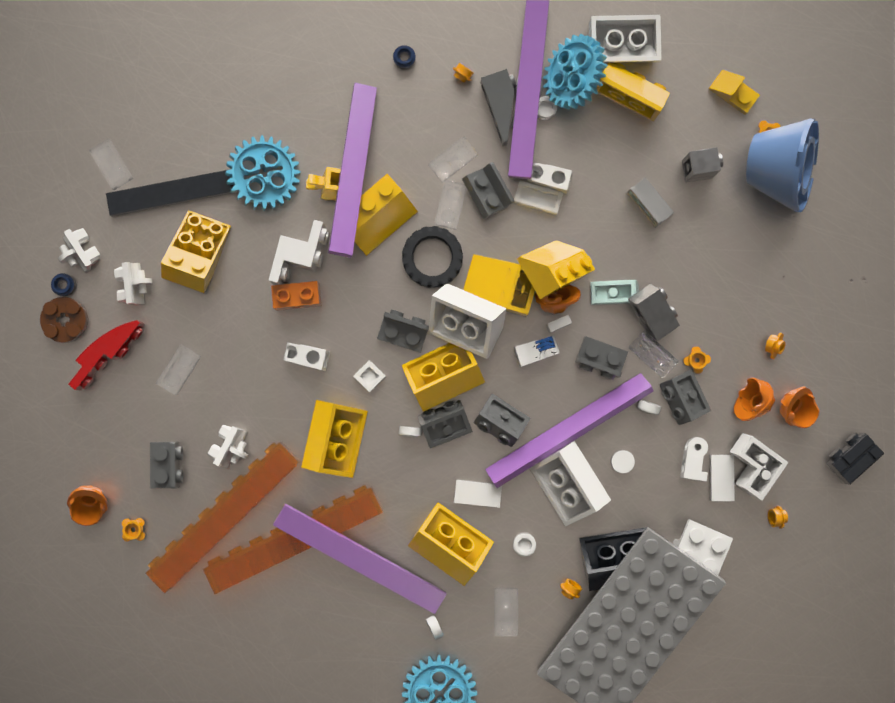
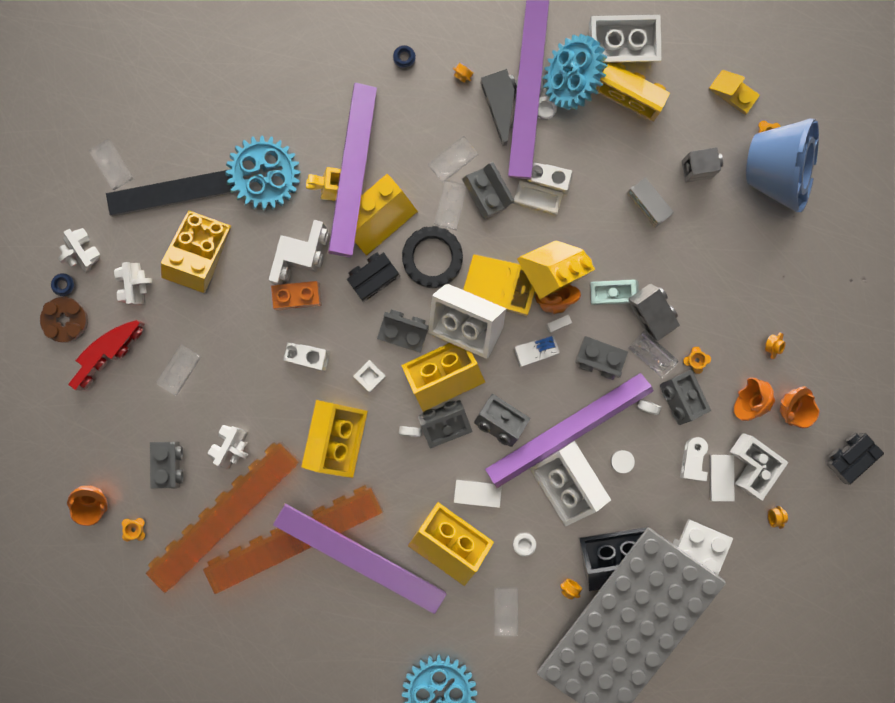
white tile [426,616,443,640] -> none
none -> black brick [347,252,400,303]

